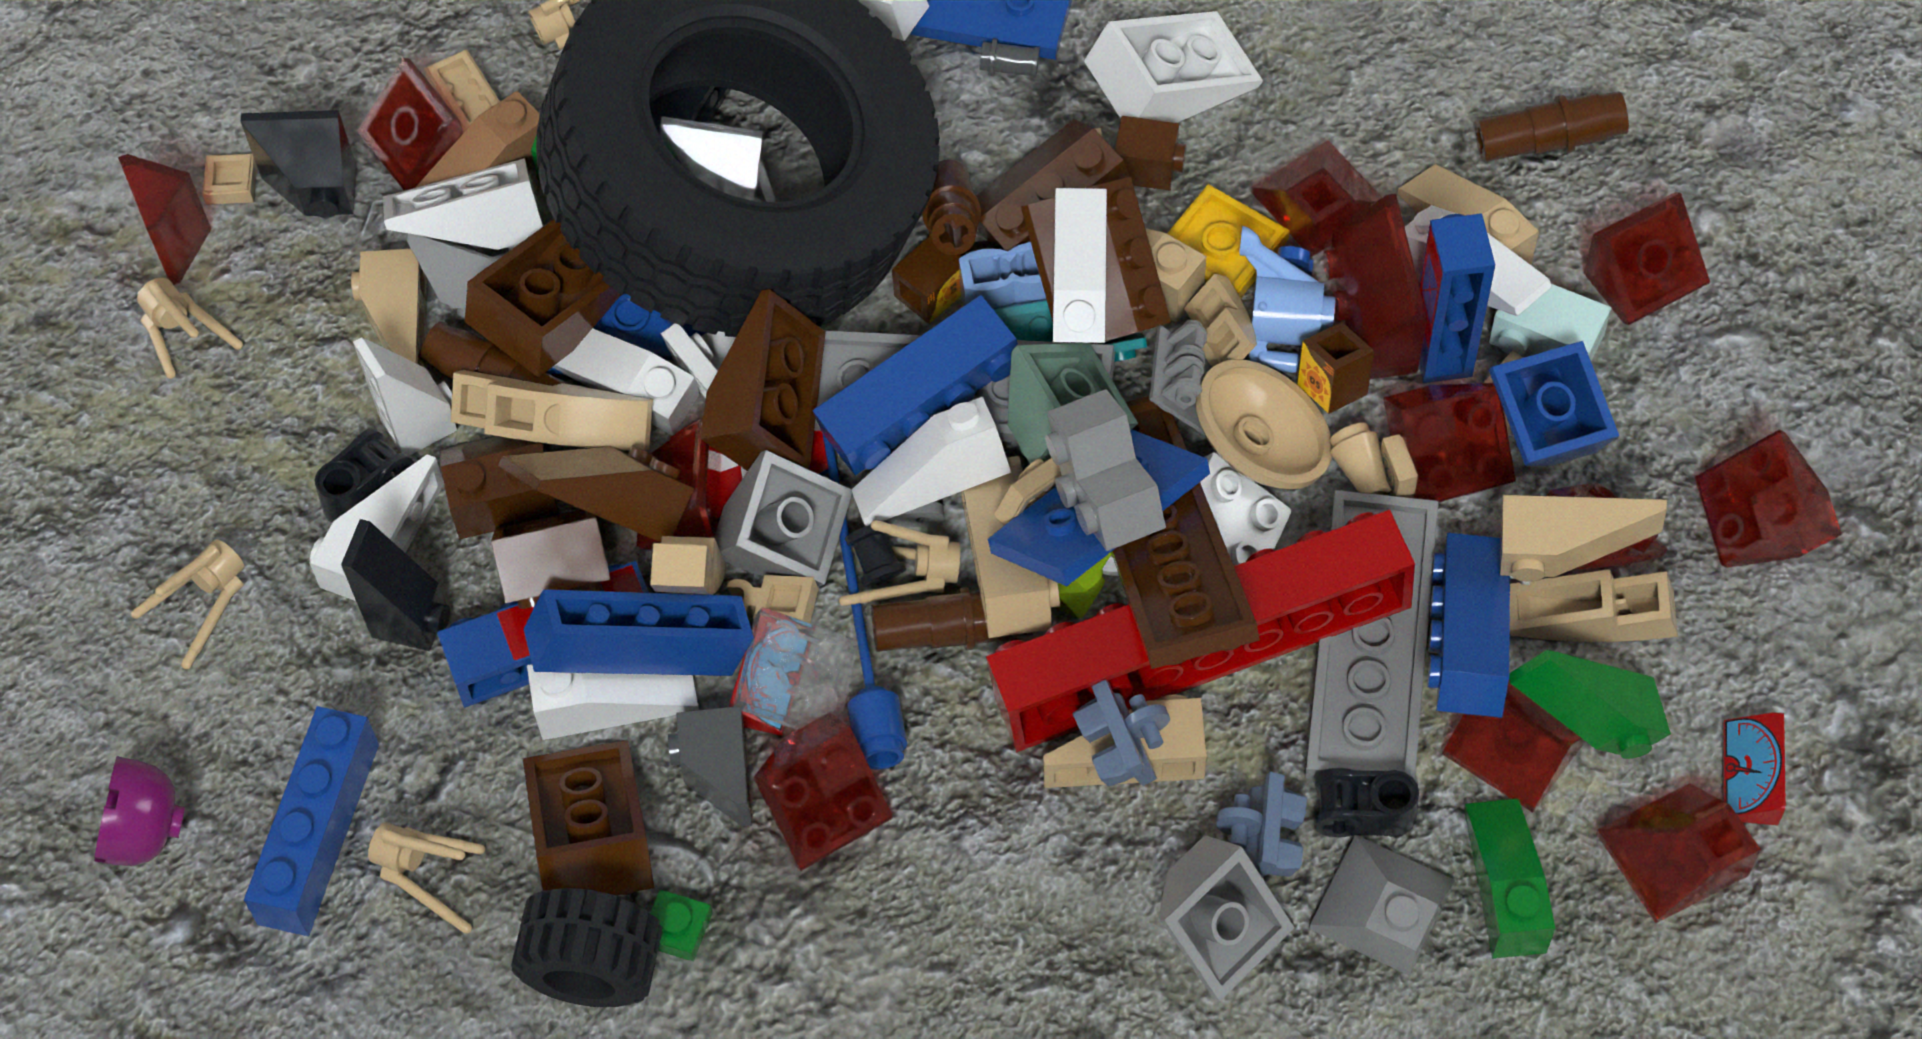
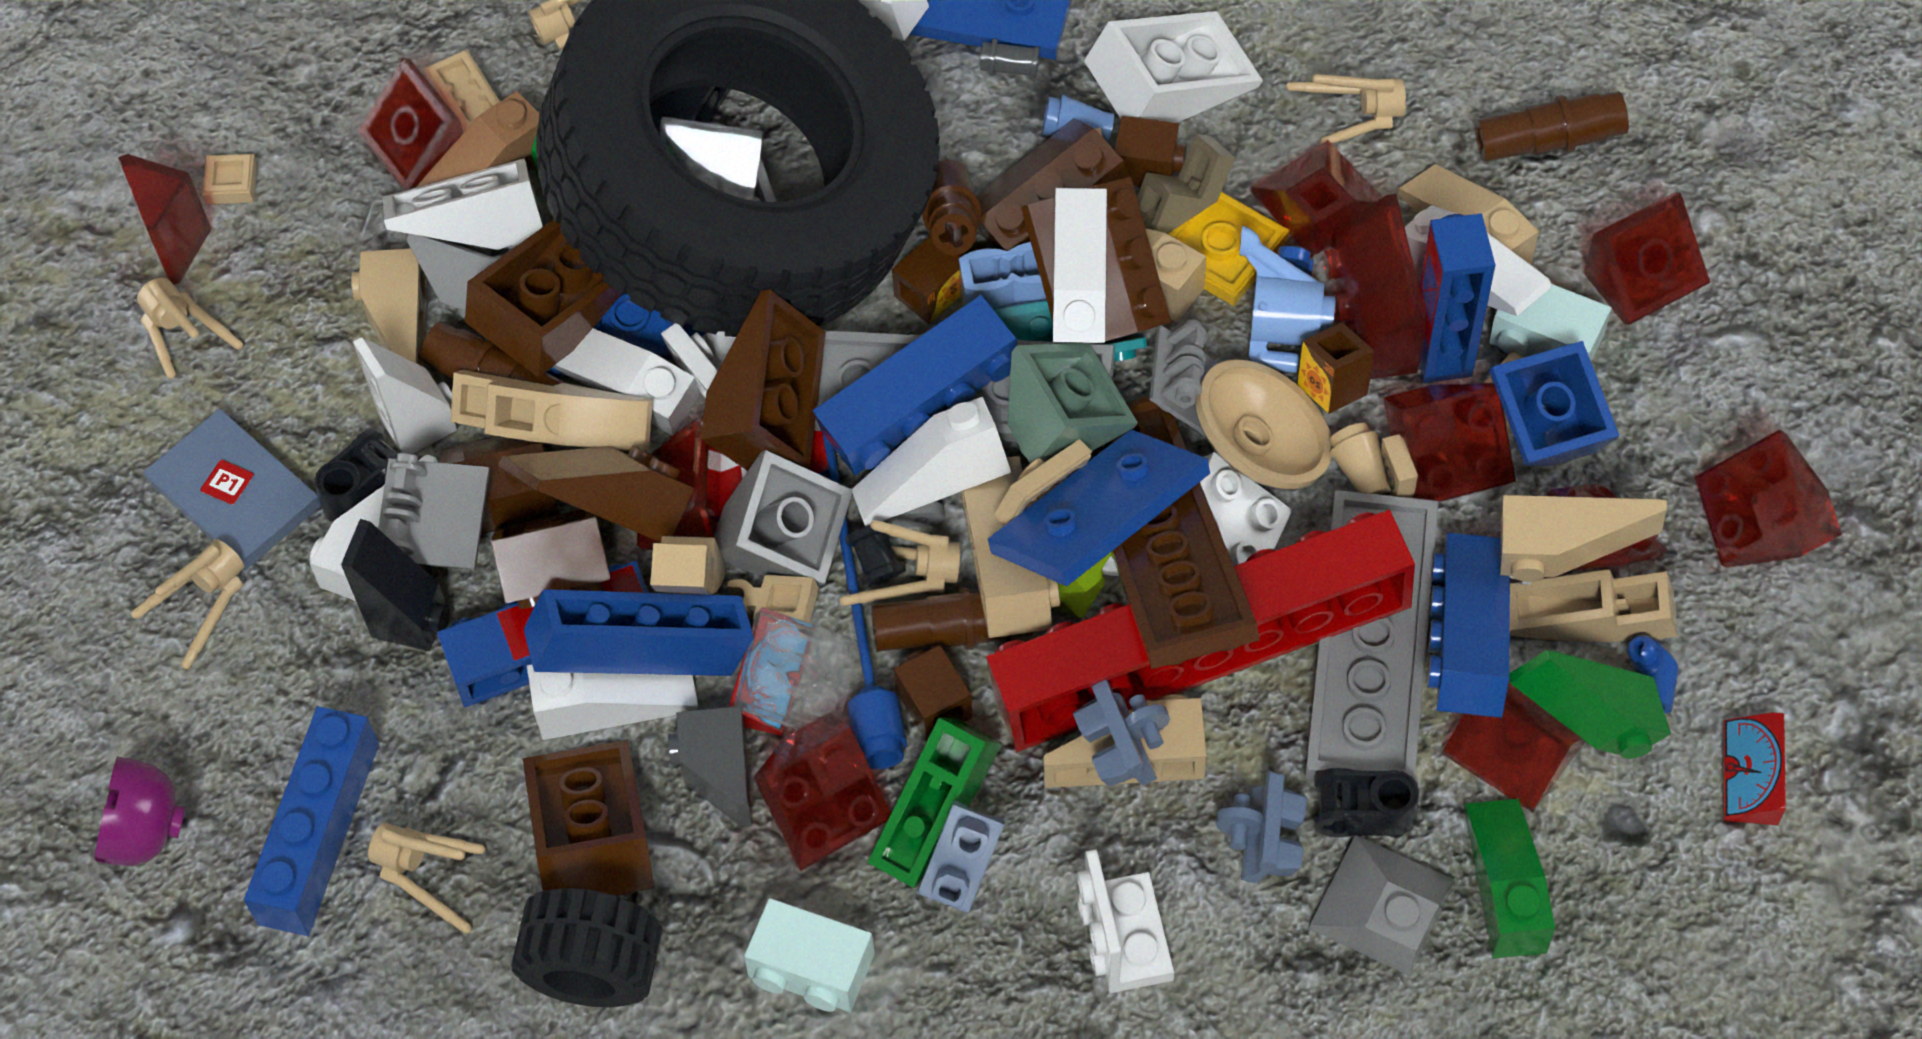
black slope [240,110,357,218] -> none
green plate [650,889,713,962] -> none
light grey brick [1045,389,1166,551] -> none
light grey slope [1159,835,1295,1002] -> none
tan slope [1184,274,1257,367] -> none
clear red slope [1596,783,1761,923] -> none
none -> sand blue tile [143,408,321,571]
none -> red sticker [200,460,254,505]
none -> light grey hinge [378,453,490,570]
none -> light aqua brick [744,898,875,1013]
none -> green slope [867,717,1002,888]
none -> reddish brown brick [894,645,972,742]
none -> sand blue hips [917,801,1005,913]
none -> medium blue cone [1042,94,1114,142]
none -> white bracket [1077,849,1174,994]
none -> dark tan slope [1137,134,1235,234]
none -> tan plant [1286,74,1406,146]
none -> blue arm [1627,635,1679,713]

